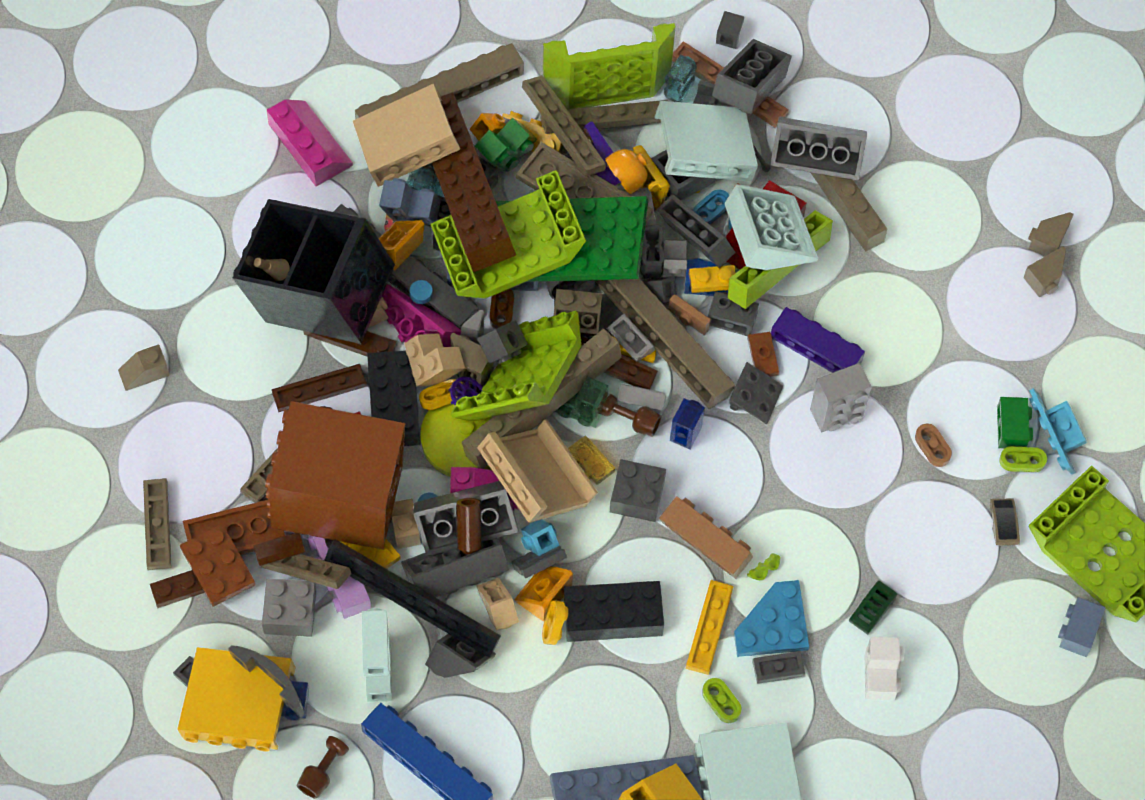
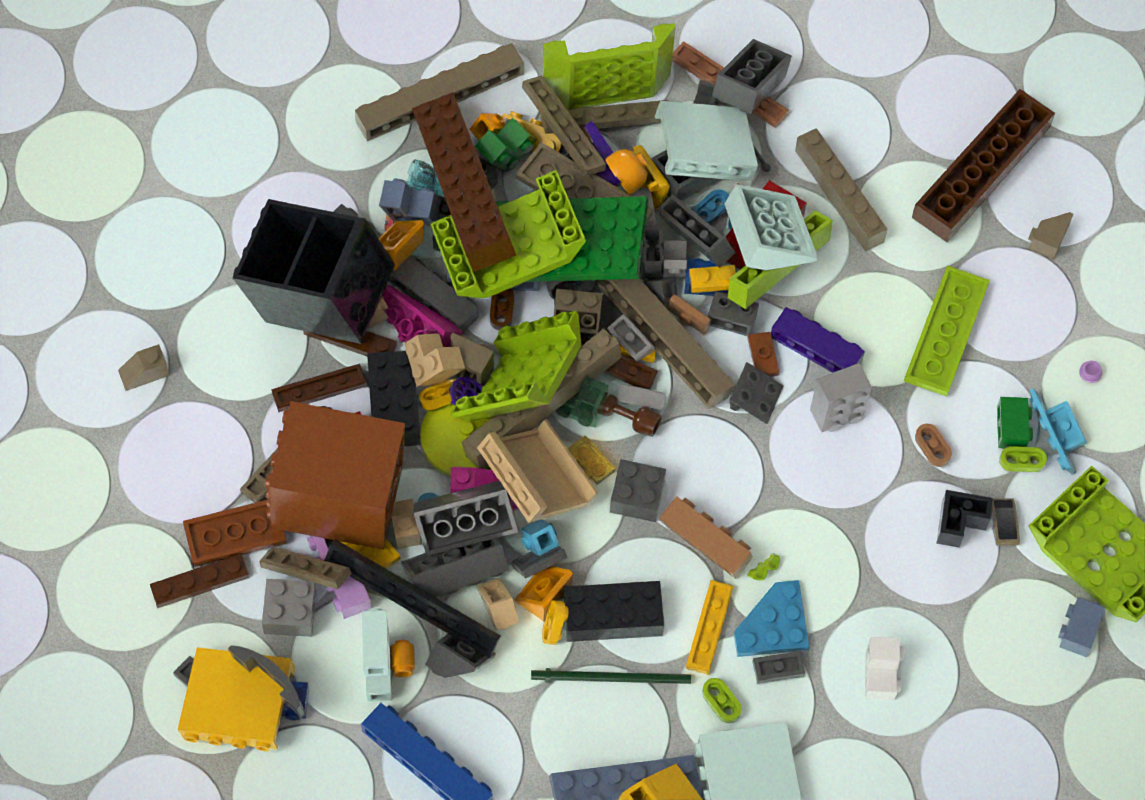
dark tan plate [143,478,172,570] -> none
dark orange plate [179,524,256,607] -> none
reddish brown tile [253,533,305,566] -> none
tan cone [254,258,289,281] -> none
dark pink slope [266,99,353,186] -> none
reddish brown piece [296,736,349,799] -> none
tan panel [353,84,460,187] -> none
dark azure tile [410,280,433,304] -> none
reddish brown brick [456,498,482,554] -> none
light grey slope [461,310,485,345] -> none
dark grey brick [477,320,528,364] -> none
clear light blue brick [664,55,697,102] -> none
clear blue brick [669,398,705,450] -> none
dark grey panel [716,11,745,49] -> none
dark grey slope [770,117,867,180] -> none
dark green slope [849,580,897,635] -> none
dark tan slope [1023,246,1066,298] -> none
none -> light orange brick [390,640,415,678]
none -> dark green bar [531,668,691,684]
none -> lime plate [903,265,990,397]
none -> reddish brown brick [912,89,1055,243]
none -> black brick [936,490,993,548]
none -> lavender plate [1079,360,1103,383]

